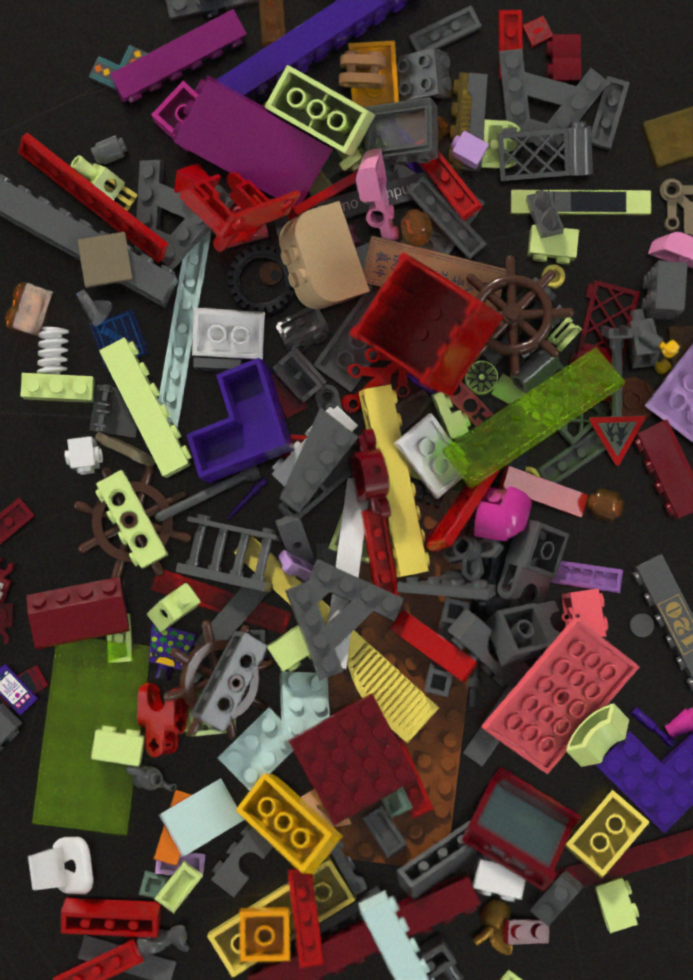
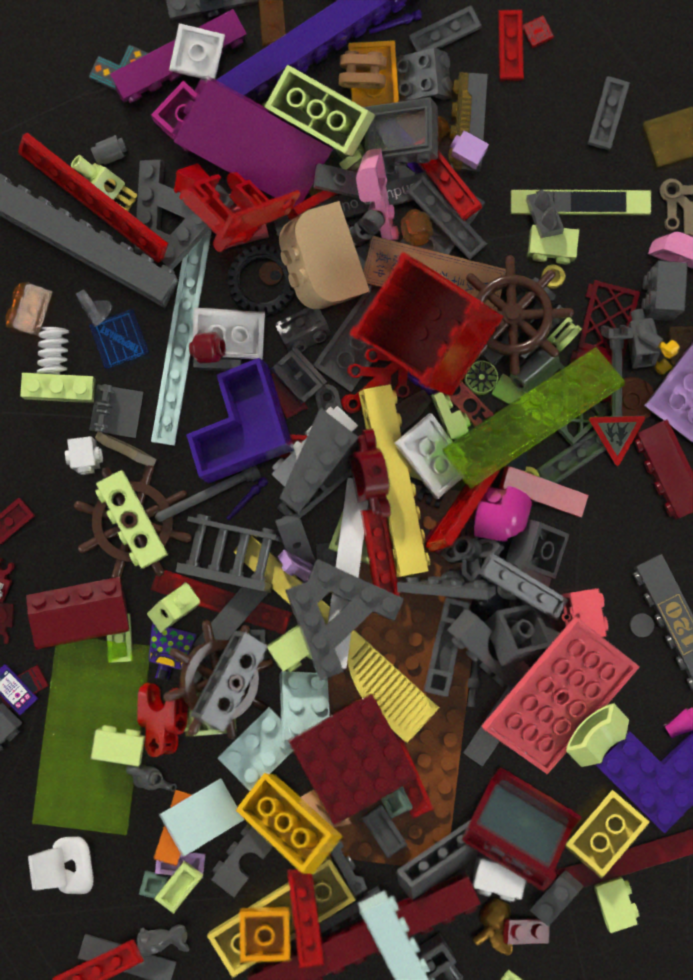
red brick [61,898,161,938] -> none
dark tan tile [78,232,133,288] -> none
yellowish green brick [99,338,192,478] -> none
red tile [390,610,478,682] -> none
yellowish green plate [481,119,520,168] -> none
dark grey piece [498,121,593,181] -> none
dark grey plate [499,49,609,157] -> none
dark red brick [547,34,581,84] -> none
medium lavender plate [550,561,623,593] -> none
clear orange head [588,488,624,522] -> none
dark purple piece [630,707,676,748] -> none
none -> white tile [169,24,225,80]
none -> dark red head [189,332,226,364]
none -> dark grey plate [313,163,359,198]
none -> dark grey connector [349,210,385,246]
none -> dark purple piece [369,10,422,34]
none -> tile [478,553,568,620]

